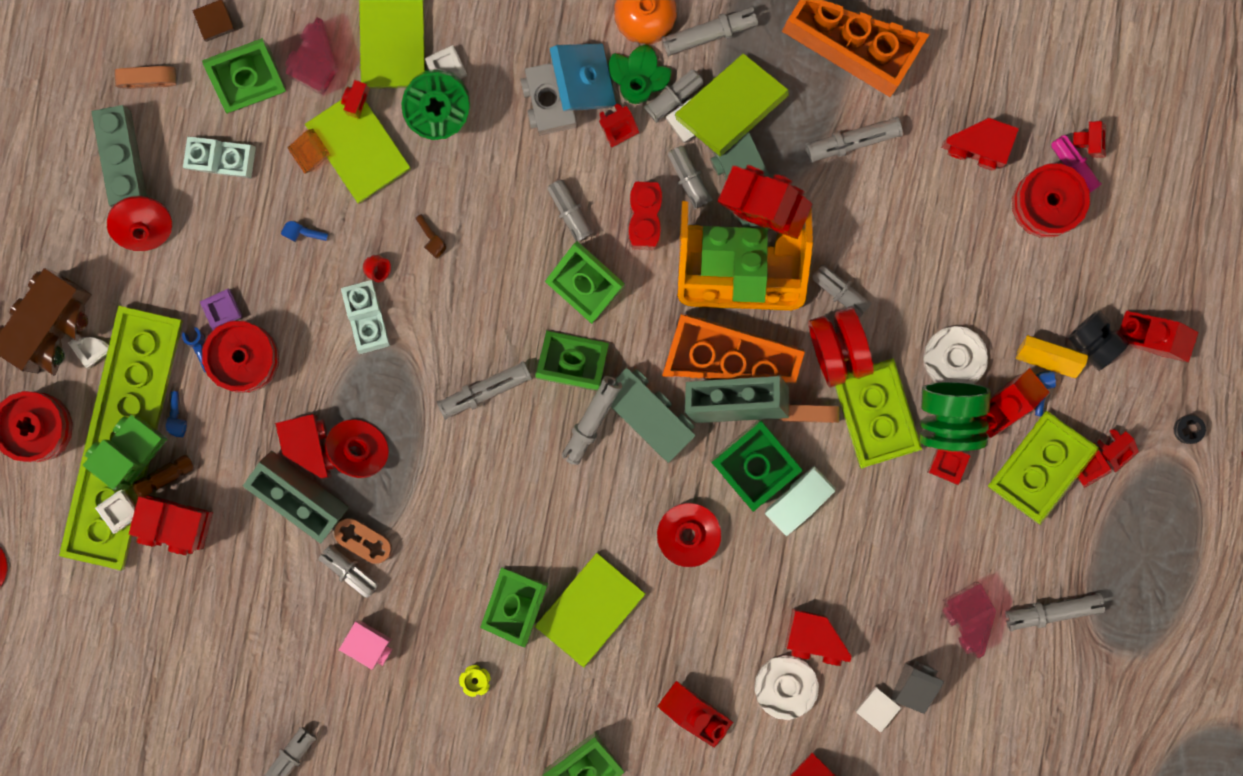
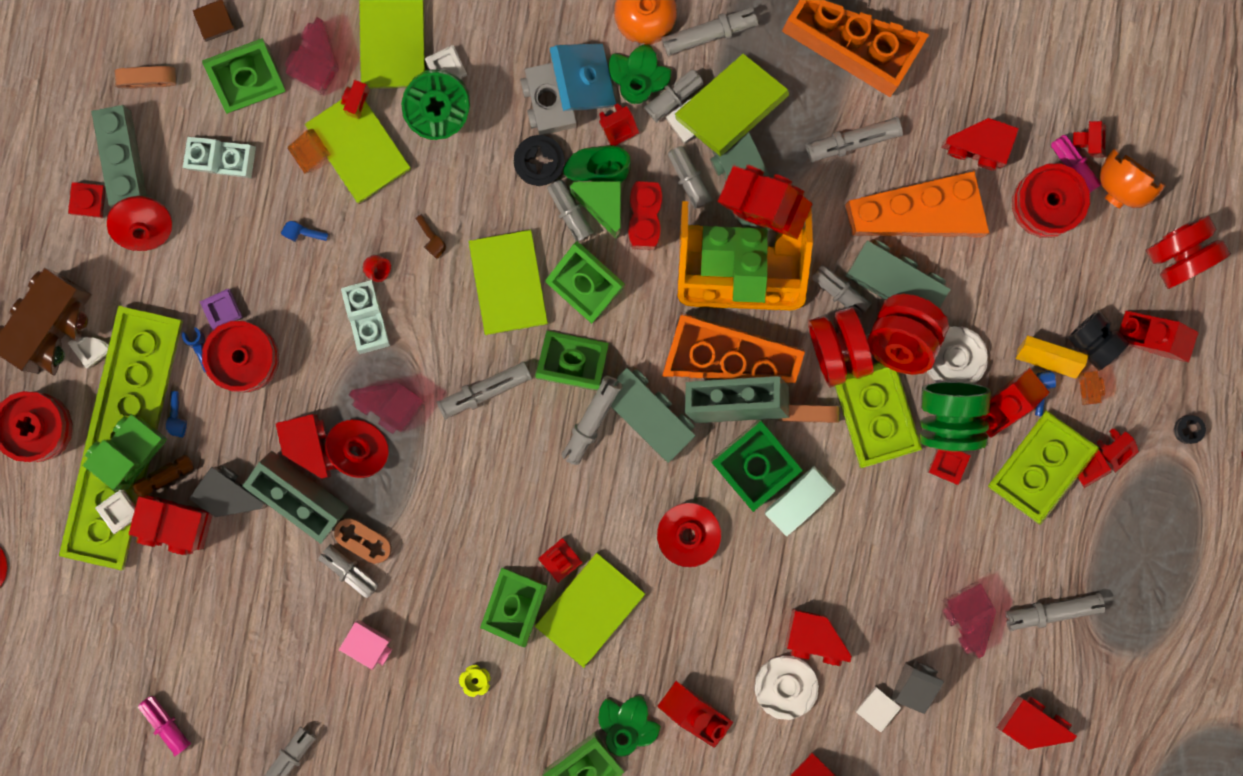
none -> red plate [68,182,106,219]
none -> dark pink axle [138,696,191,757]
none -> dark grey slope [189,465,267,517]
none -> clear pink slope [349,382,425,434]
none -> lime tile [468,230,548,336]
none -> black gear [514,135,565,187]
none -> red tile [538,538,583,583]
none -> green cap [564,146,631,185]
none -> bright green slope [570,182,620,239]
none -> green plate [598,695,661,757]
none -> orange wedge [845,171,990,237]
none -> sand green brick [845,240,951,308]
none -> red wheel [867,294,949,375]
none -> red slope [996,696,1077,750]
none -> clear orange plate [1079,371,1105,405]
none -> orange cylinder [1099,148,1166,209]
none -> red wheel [1146,215,1231,289]

